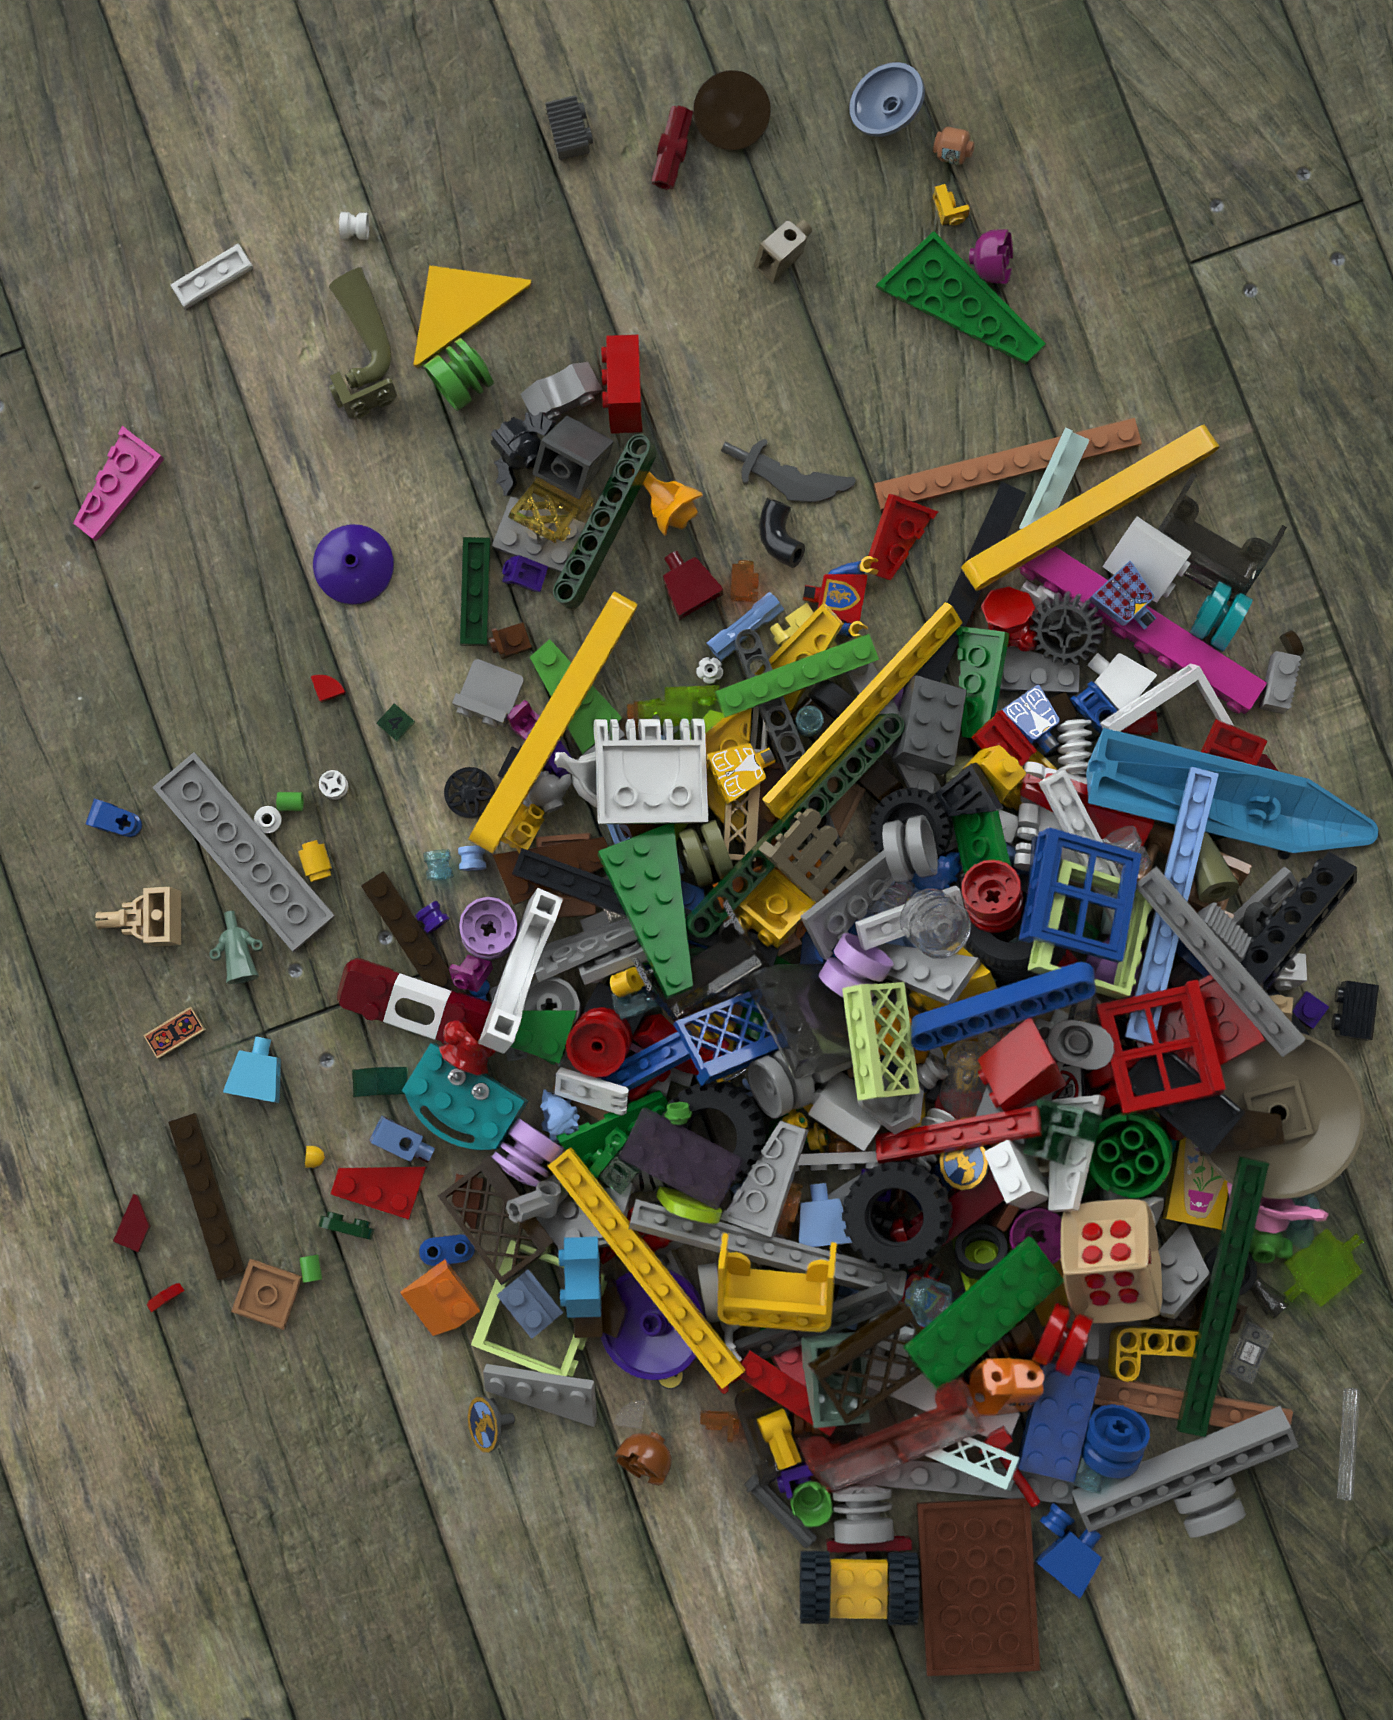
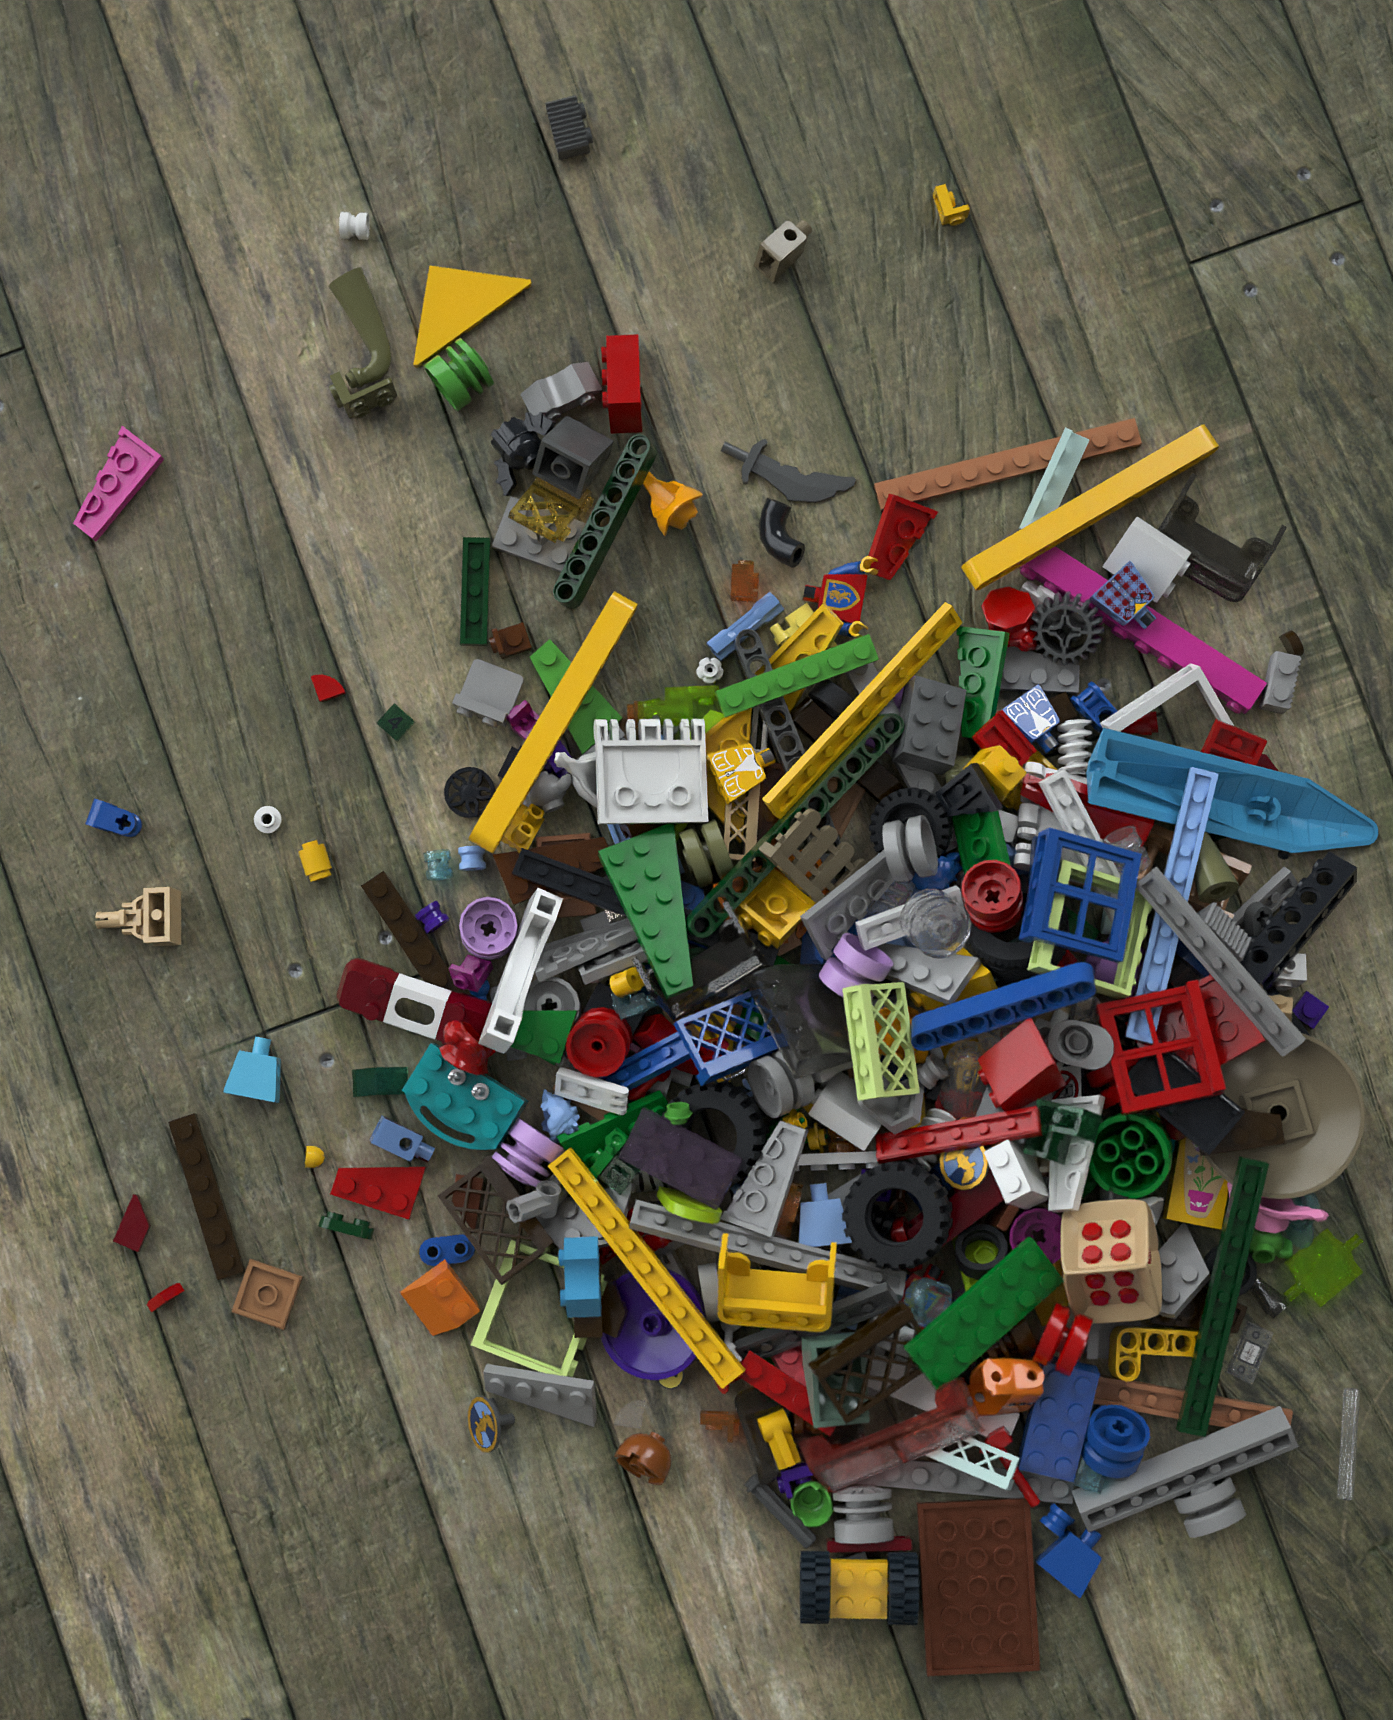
tile [143,1007,206,1059] -> none
light grey plate [152,752,336,952] -> none
white tile [170,244,253,310] -> none
sand green piece [209,911,263,984] -> none
bright green hinge [276,792,304,811] -> none
bright green hinge [299,1255,322,1283] -> none
dark purple dish [313,524,394,605] -> none
white wheel [319,770,349,800] -> none
sand blue plate [497,1269,563,1339] -> none
dark purple bracket [502,555,548,593] -> none
dark red piece [651,105,694,190] -> none
dark red torso [663,551,723,621] -> none
dark brown piece [693,70,771,150] -> none
clear light blue wheel [795,706,823,737] -> none
sand blue dish [850,62,925,137] -> none
green wing [876,231,1046,365] -> none
black tile [914,482,1026,682] -> none
nougat head [933,127,975,165] -> none
magenta cylinder [969,229,1013,284] -> none
white torso [1087,653,1157,711] -> none
teal wheel [1189,581,1253,652] -> none
black brick [1331,981,1379,1041] -> none

